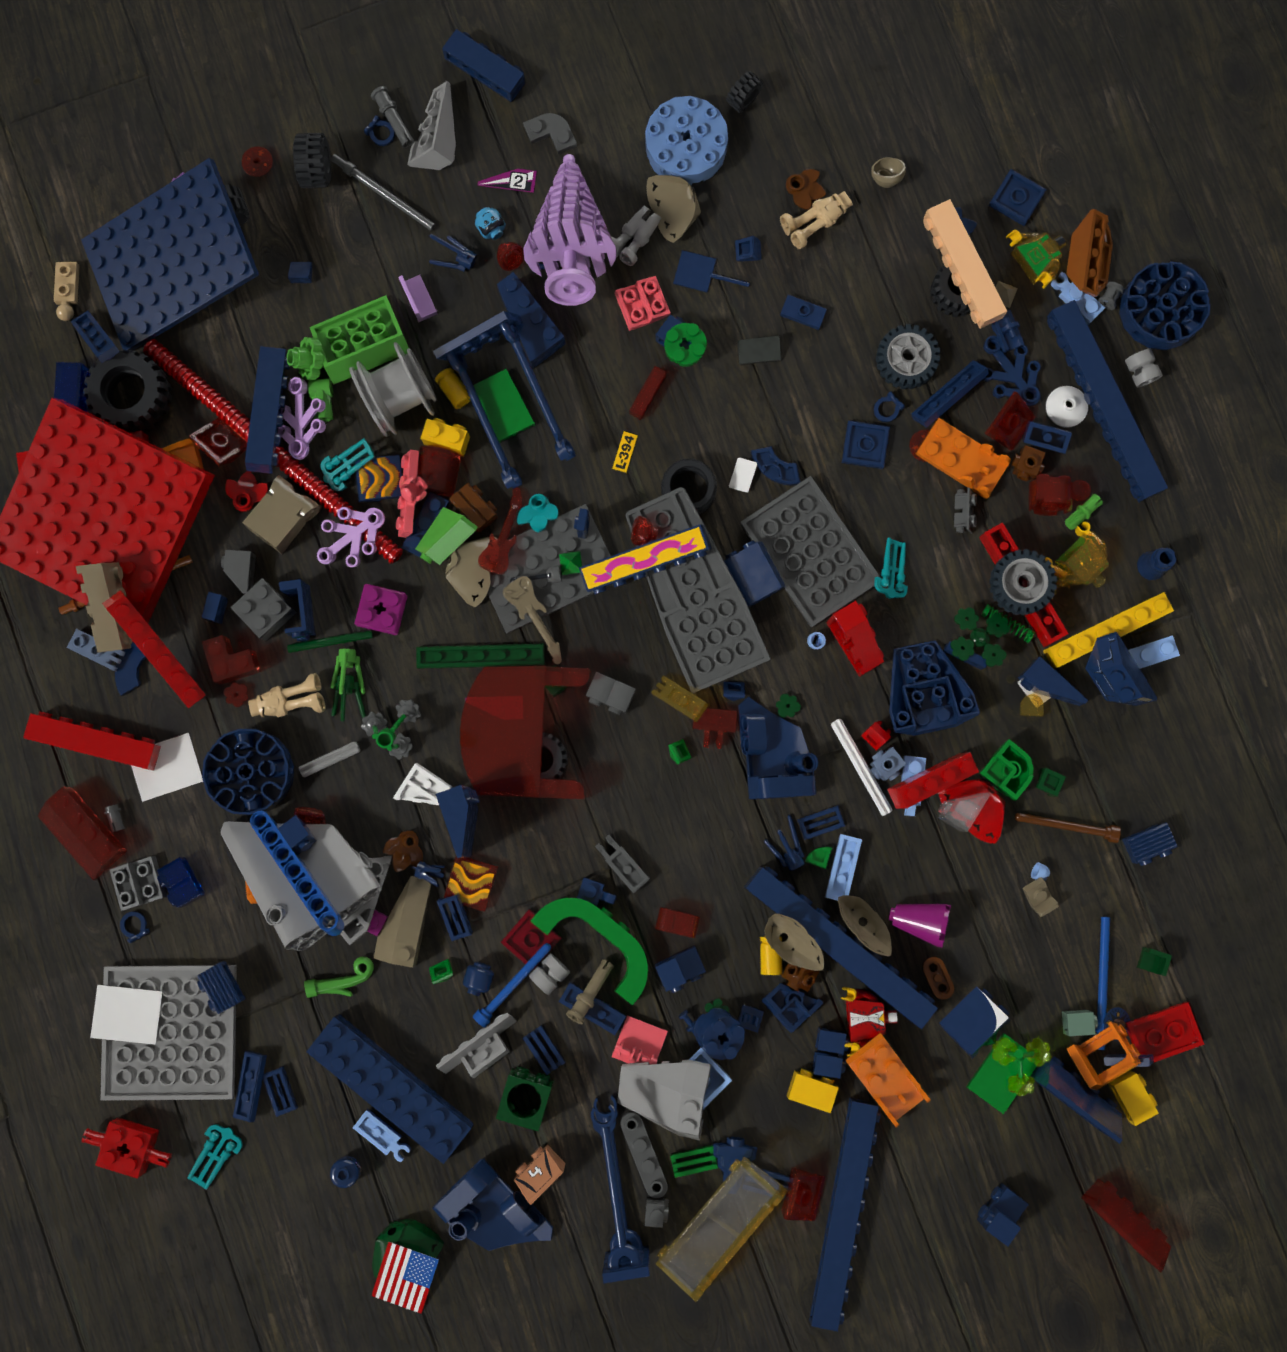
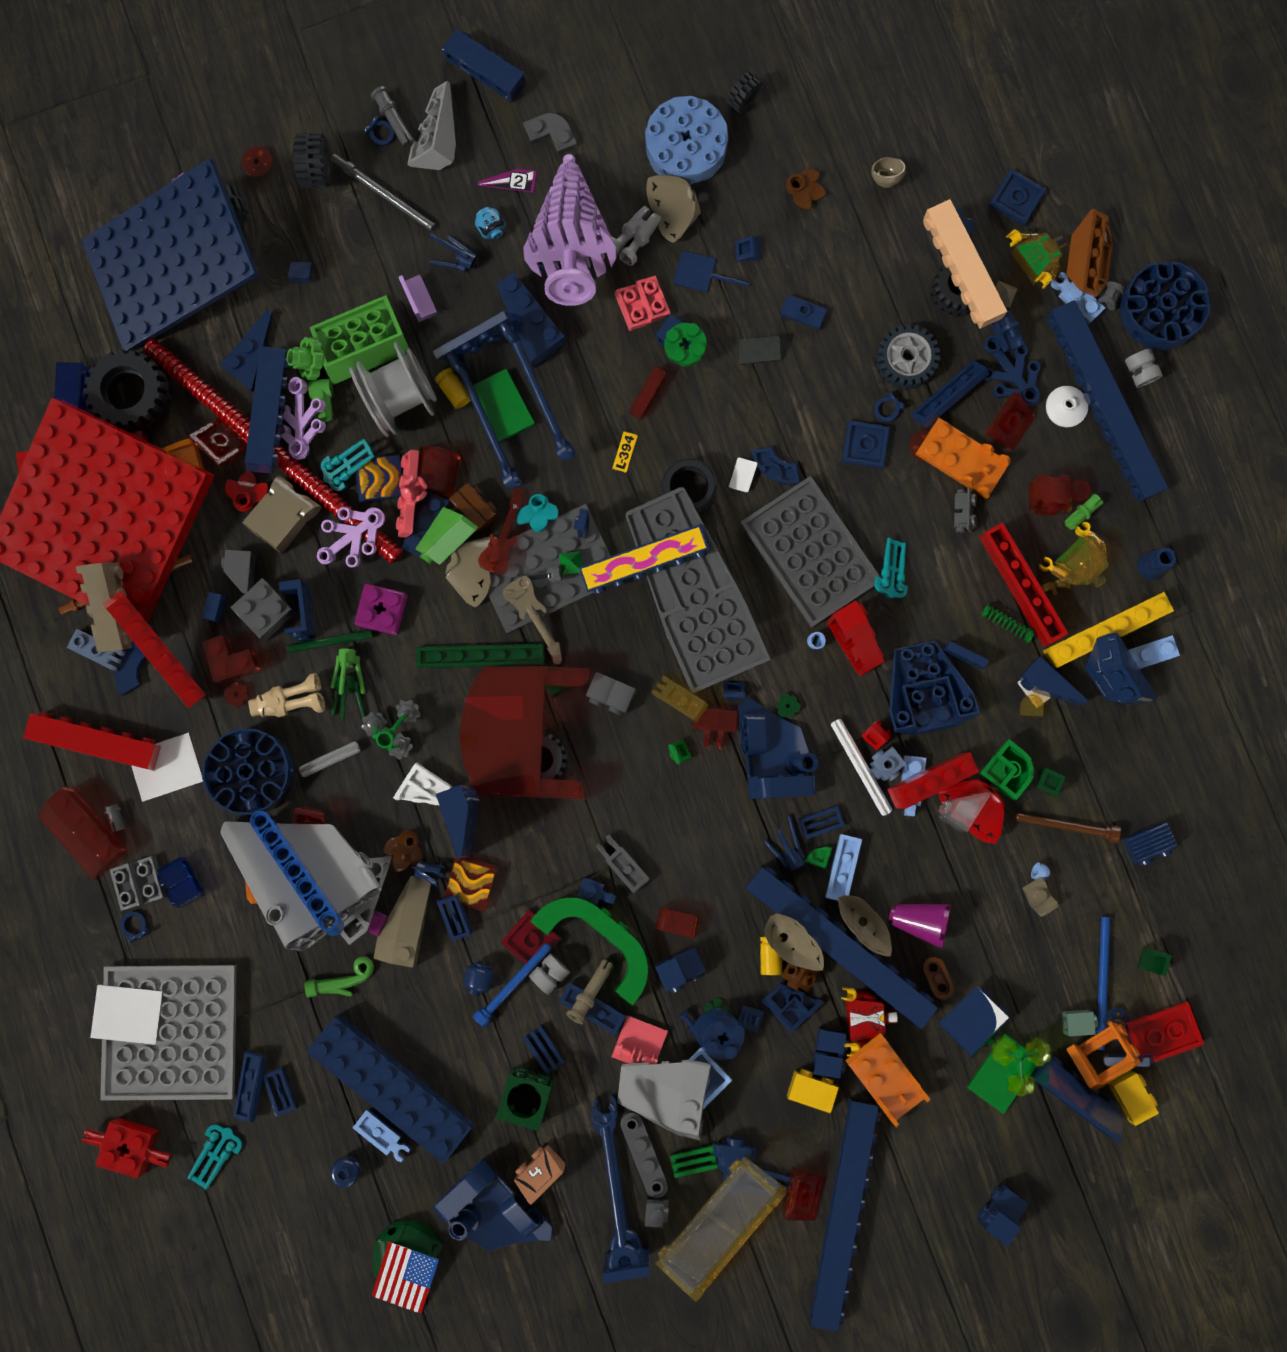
tan plate [54,262,79,321] -> none
dark blue plate [71,311,120,363] -> none
dark blue brick [197,961,246,1014] -> none
dark blue brick [278,815,317,854] -> none
yellow brick [420,418,470,457] -> none
green slope [429,959,453,984] -> none
light grey bracket [436,1013,517,1078] -> none
clear red brick [497,242,524,271] -> none
clear red brick [631,516,658,546] -> none
dark blue brick [724,540,786,607] -> none
tan piece [780,191,853,249] -> none
dark green plant [950,607,1010,667] -> none
wheel [989,549,1057,615] -> none
reddish brown brick [1011,445,1045,481] -> none
dark blue brick [1022,420,1072,454] -> none
clear red slope [1081,1178,1171,1273] -> none
none -> dark blue wing [220,310,272,392]

